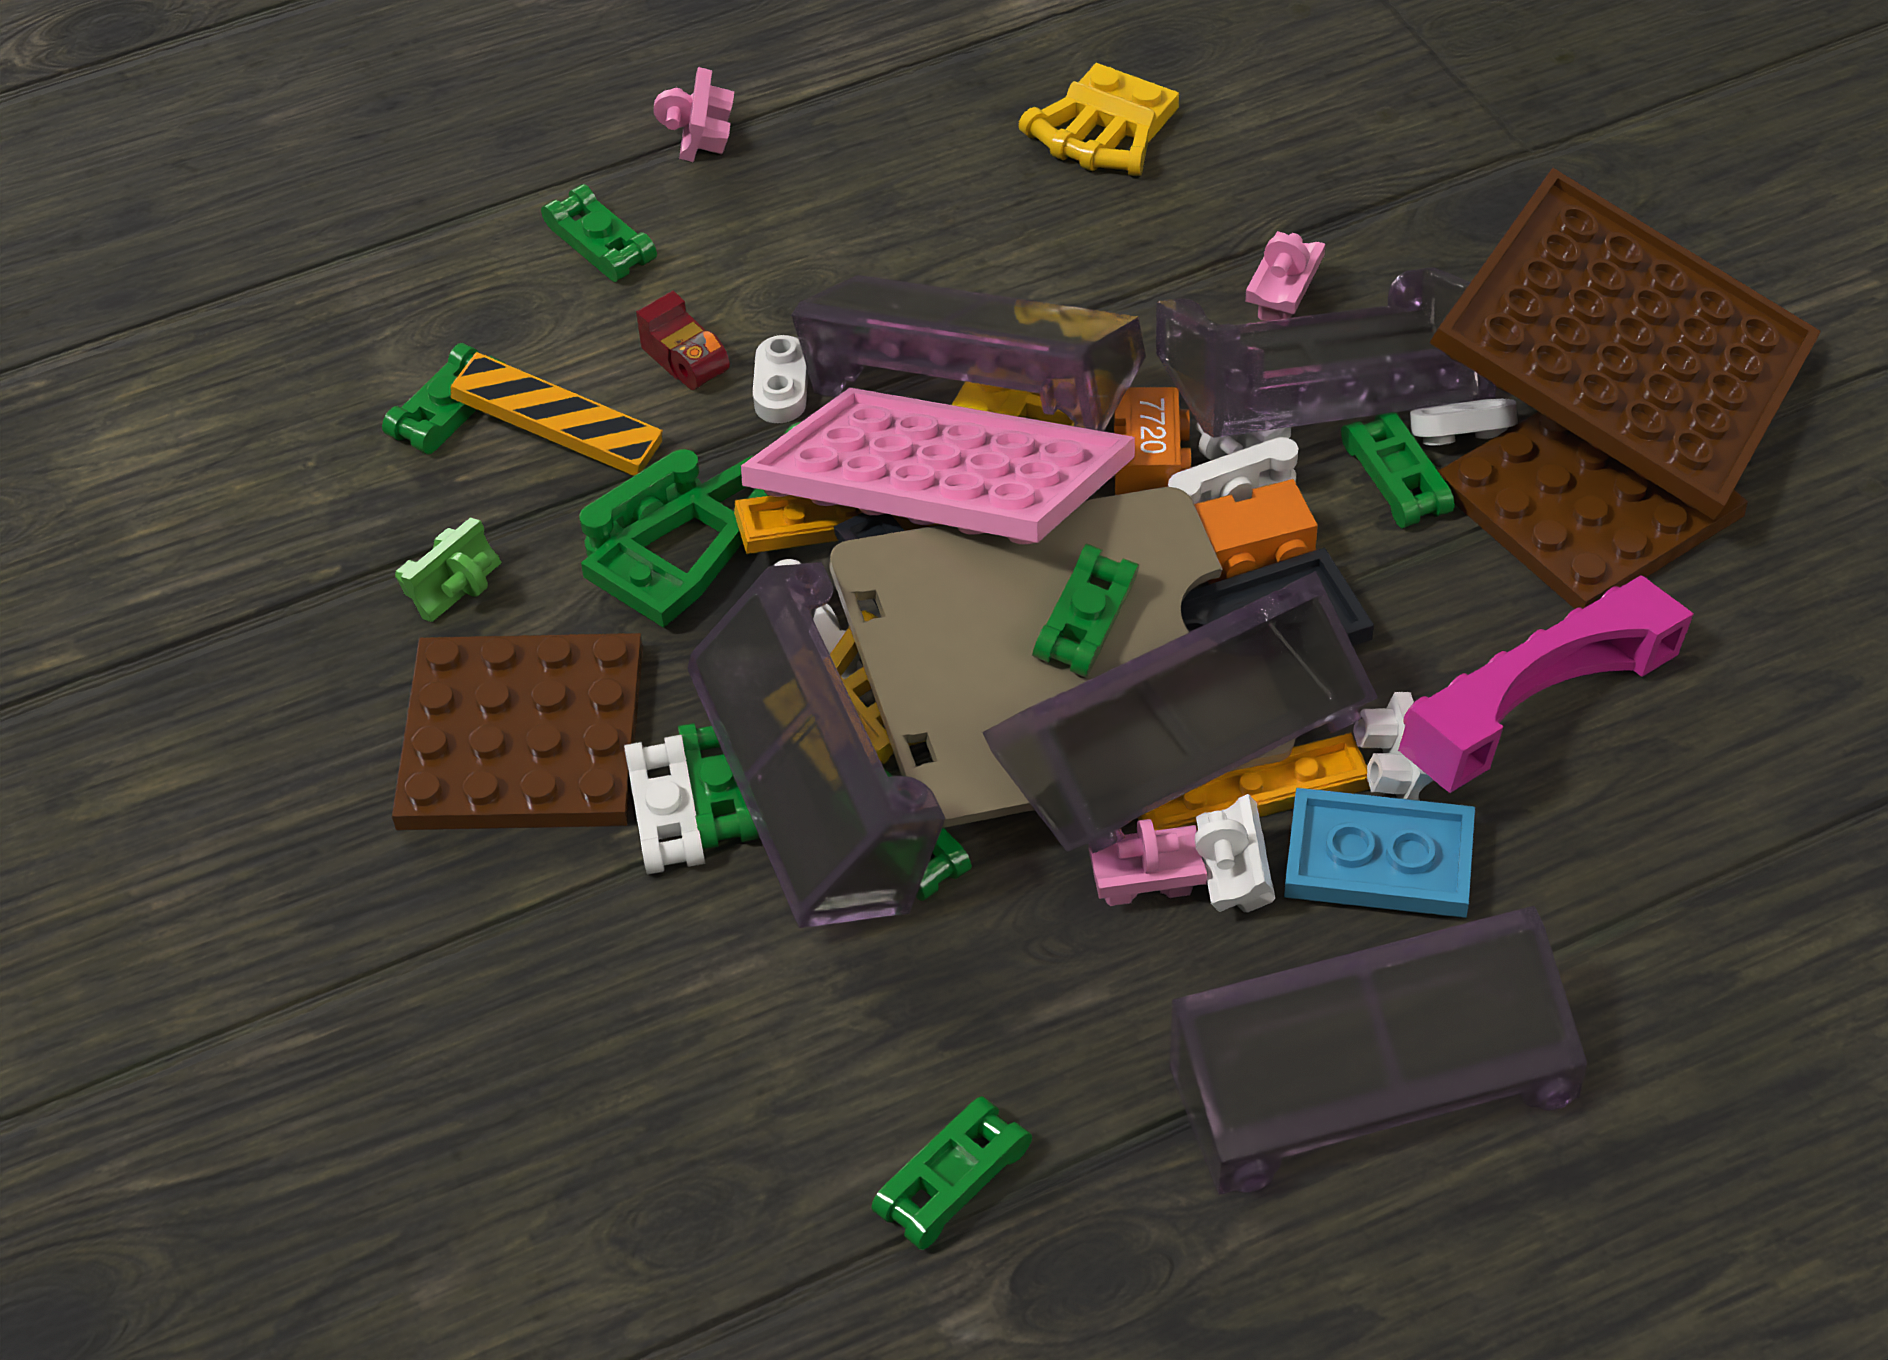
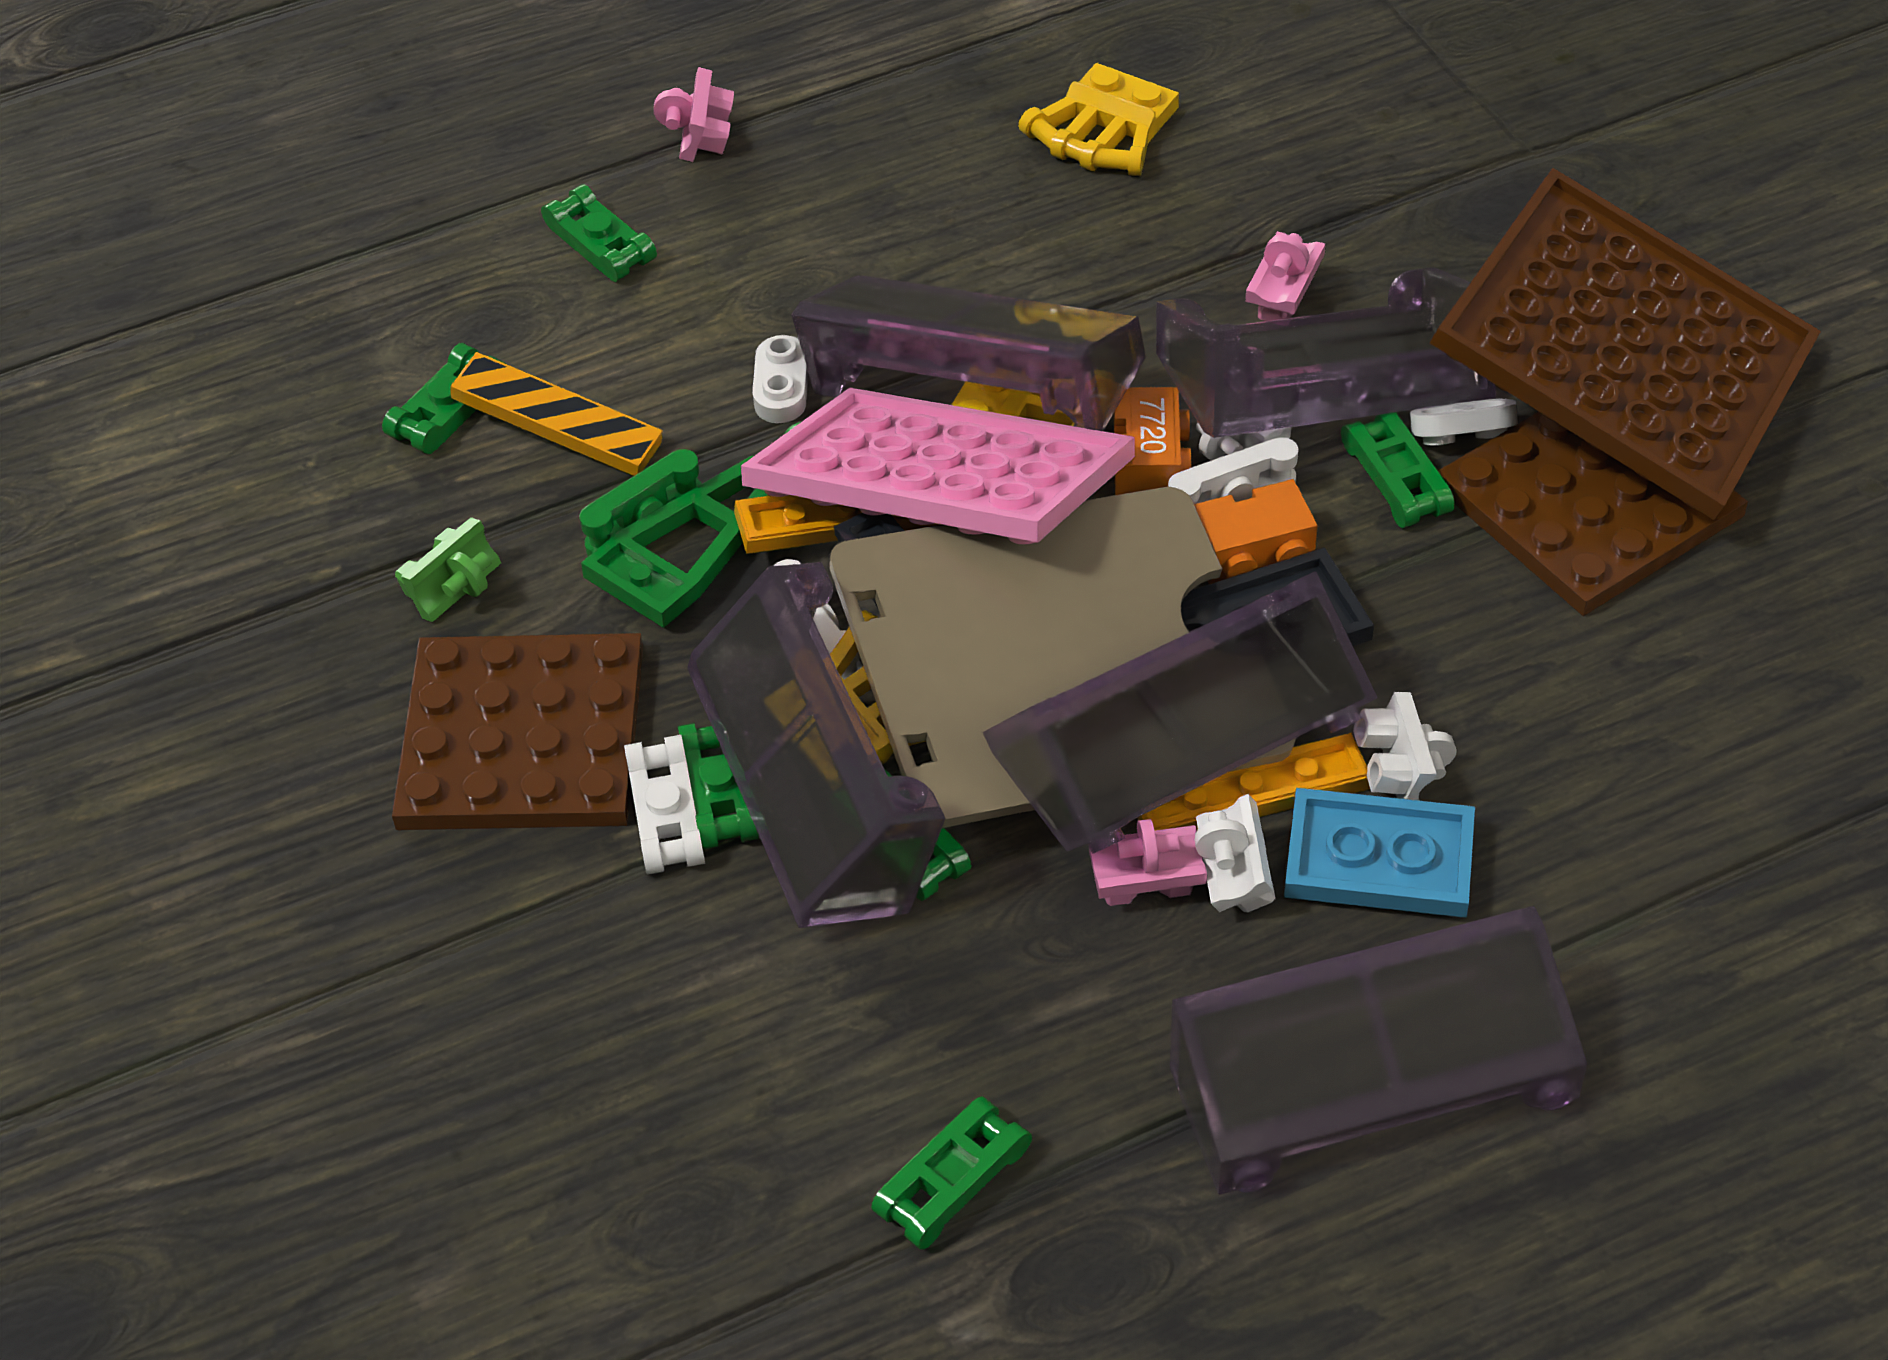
dark red leg [636,290,730,390] -> none
green plate [1032,543,1139,678] -> none
dark pink arch [1398,575,1694,793] -> none

